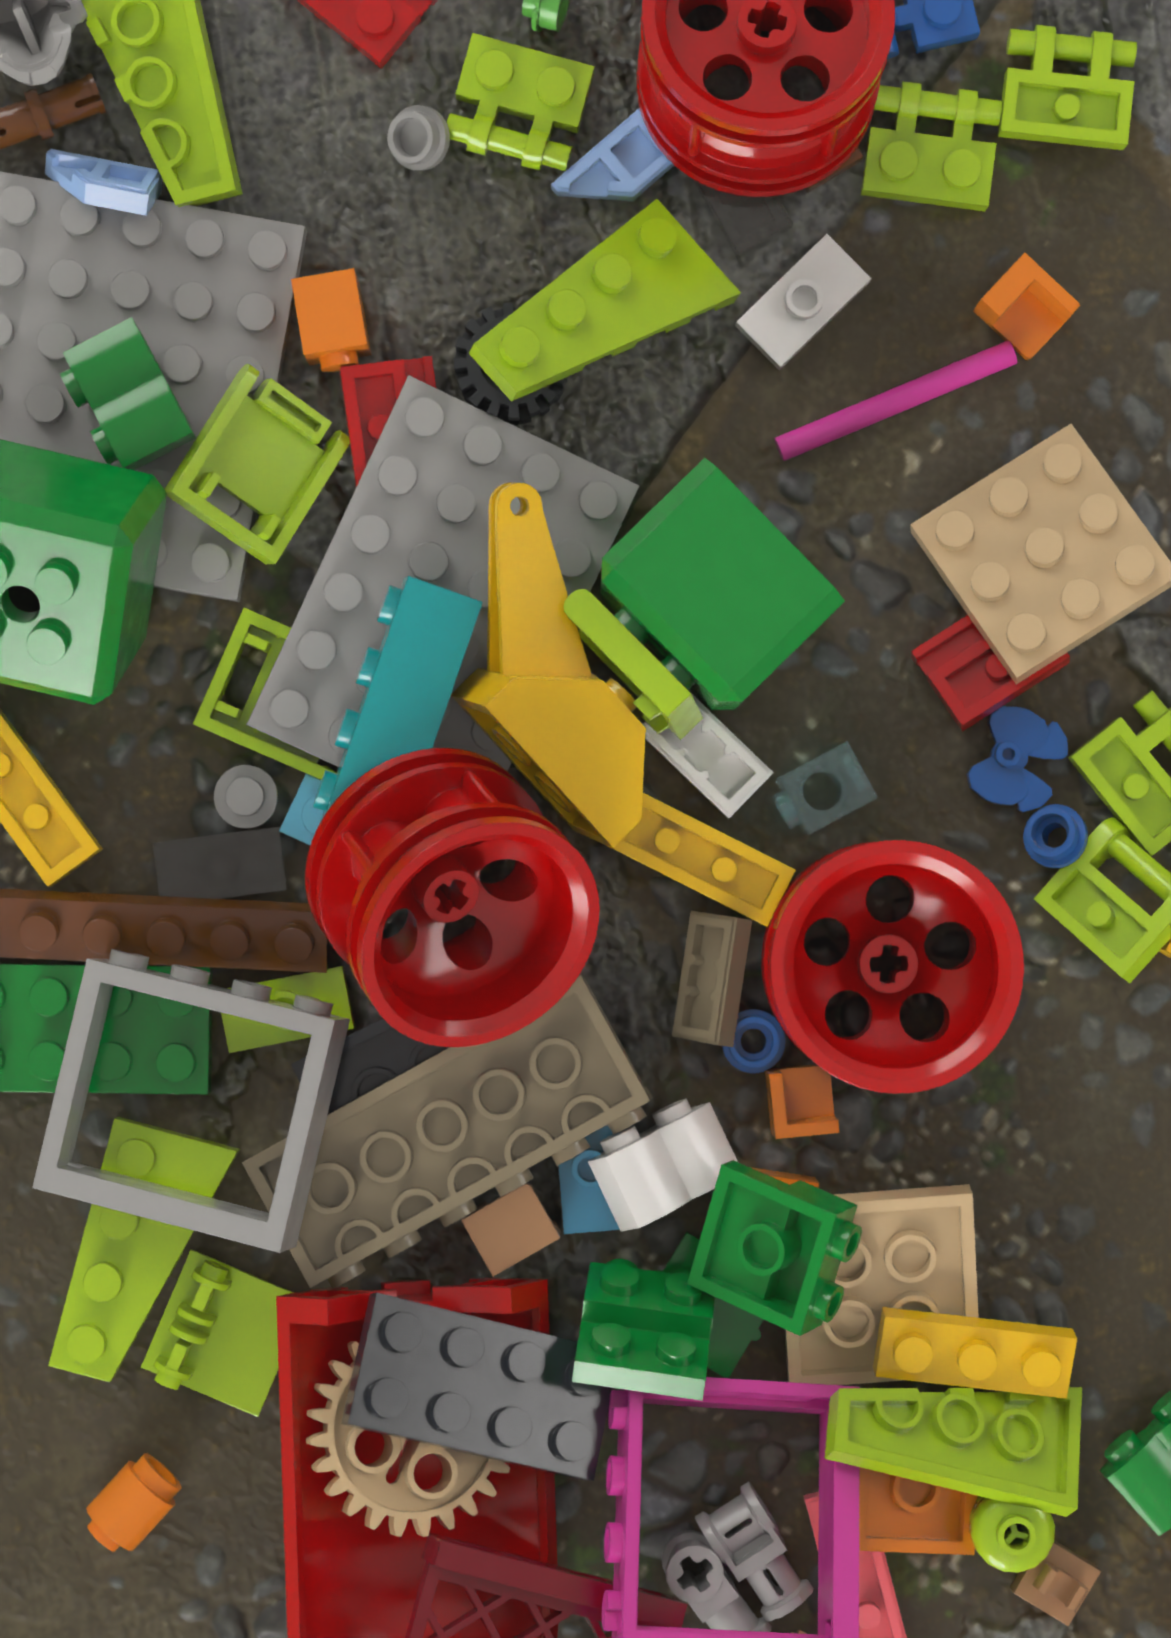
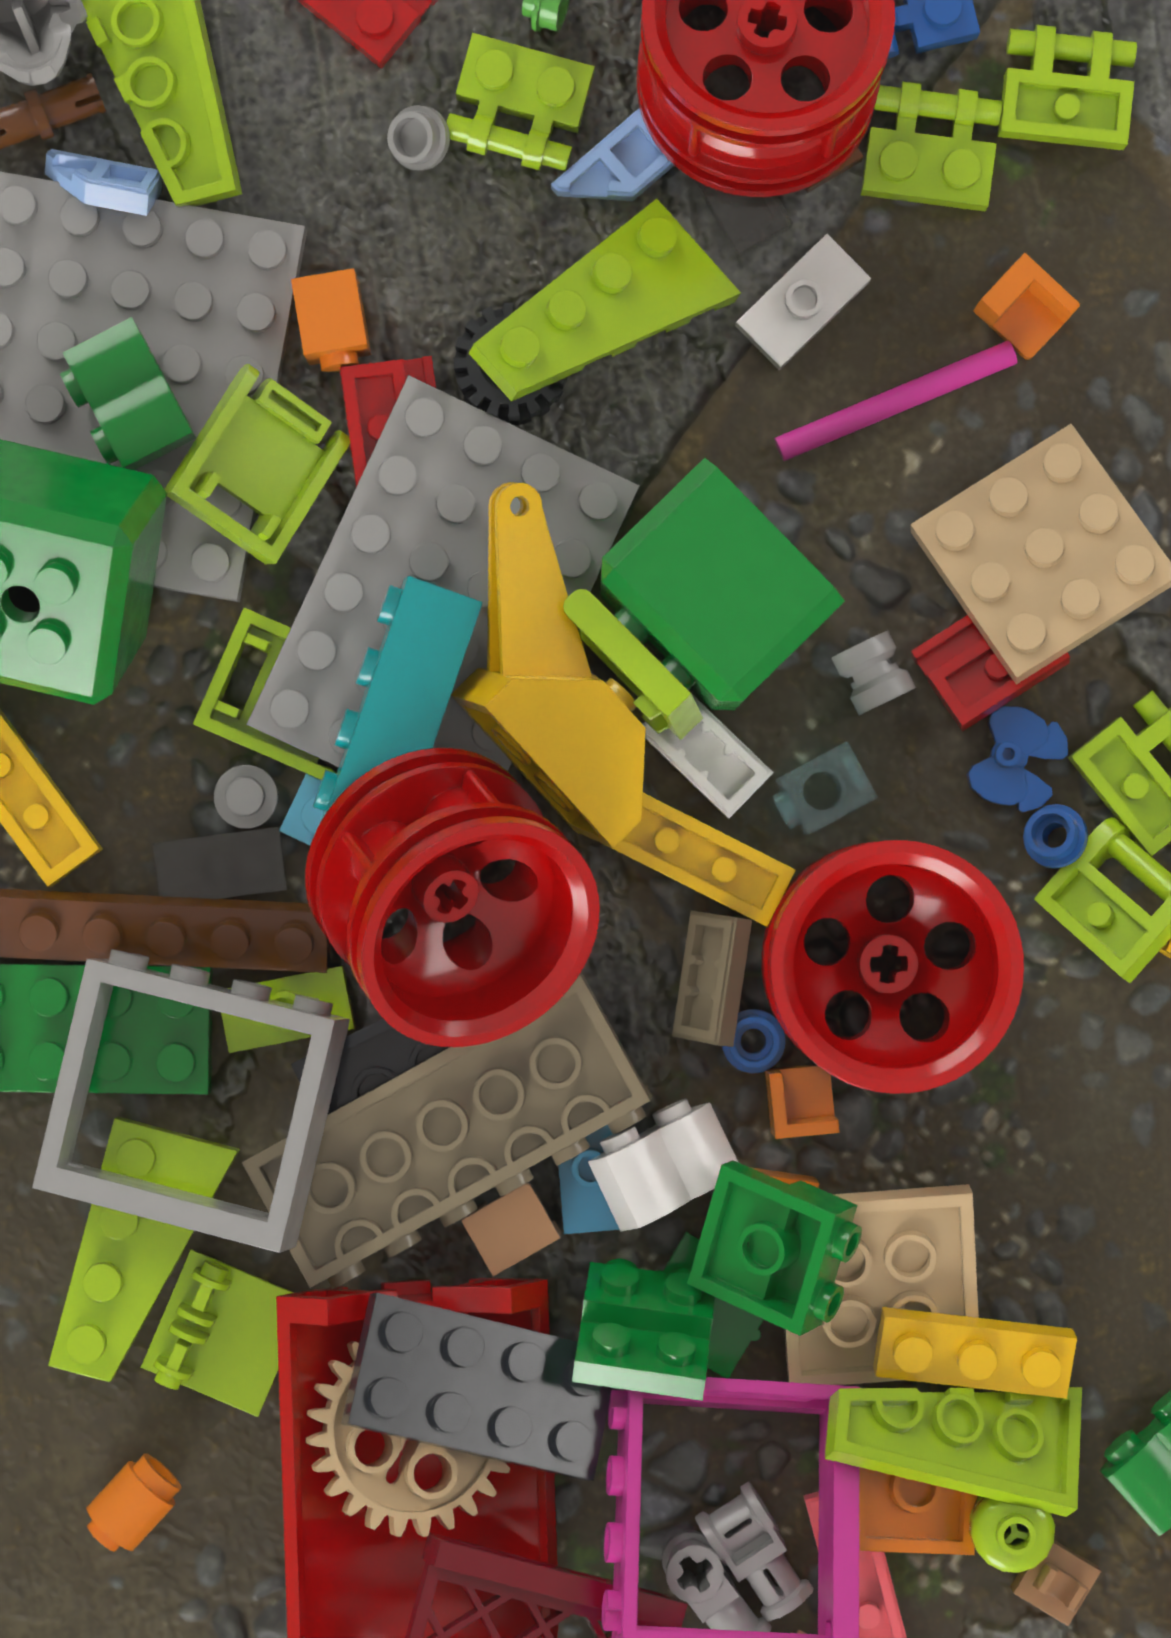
none -> light grey wheel [831,631,916,716]

